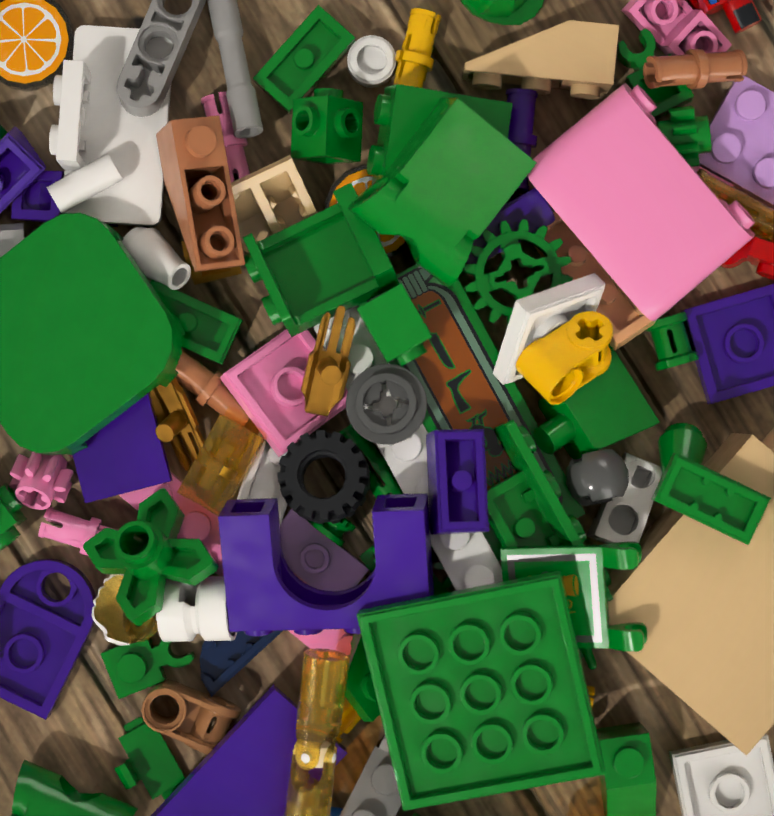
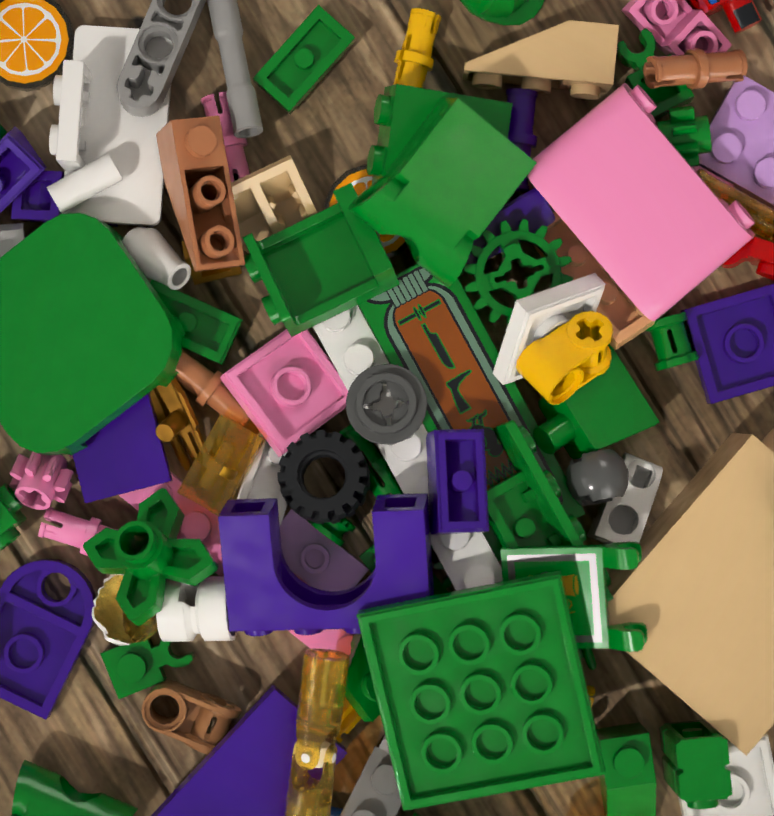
green piece [114,717,185,800] -> none
dark blue tile [199,630,283,697] -> none
green brick [291,88,363,165] -> none
pearl gold piece [301,305,355,417] -> none
white tile [347,35,396,88] -> none
green brick [357,283,432,367] -> none
green plate [651,453,771,545] -> none
green cone [657,423,707,474] -> none
none -> green brick [659,720,732,809]

